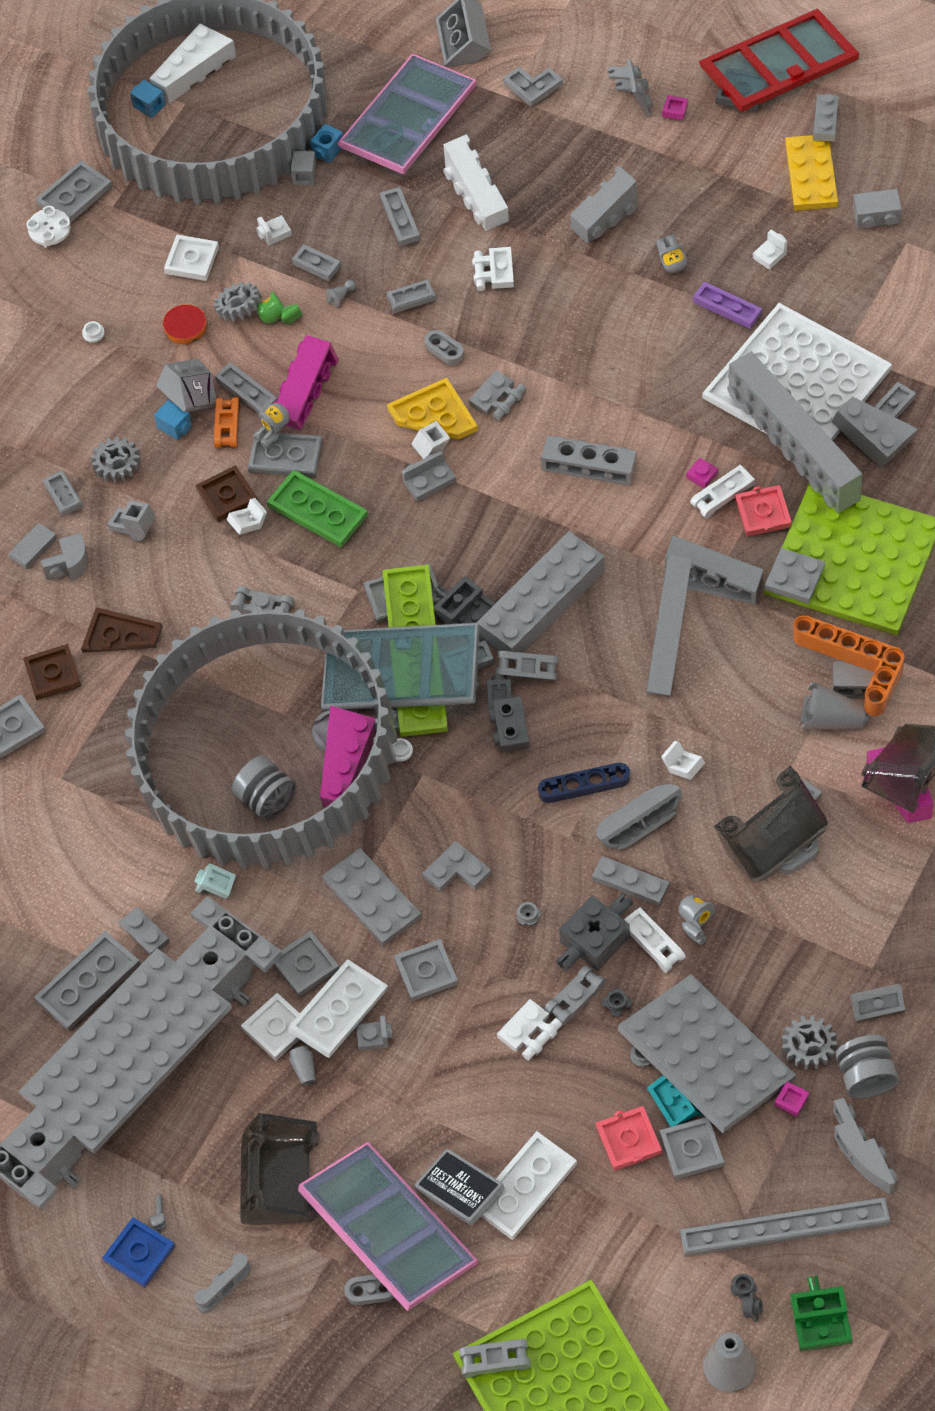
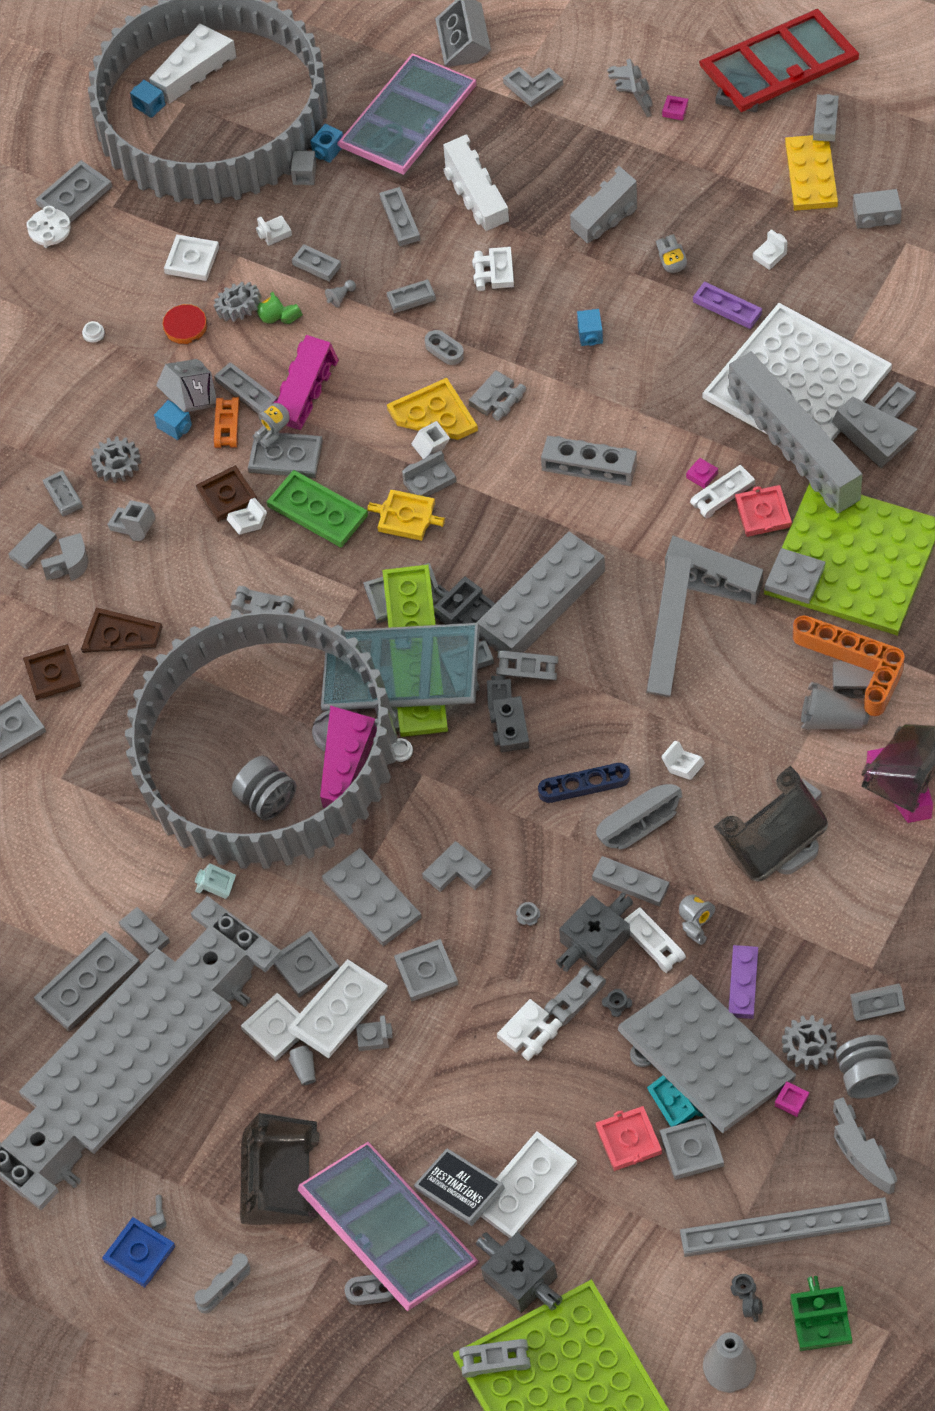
none -> yellow plate [367,490,445,541]
none -> dark grey brick [476,1232,563,1313]
none -> dark azure brick [577,309,603,346]
none -> medium lavender plate [729,945,758,1019]

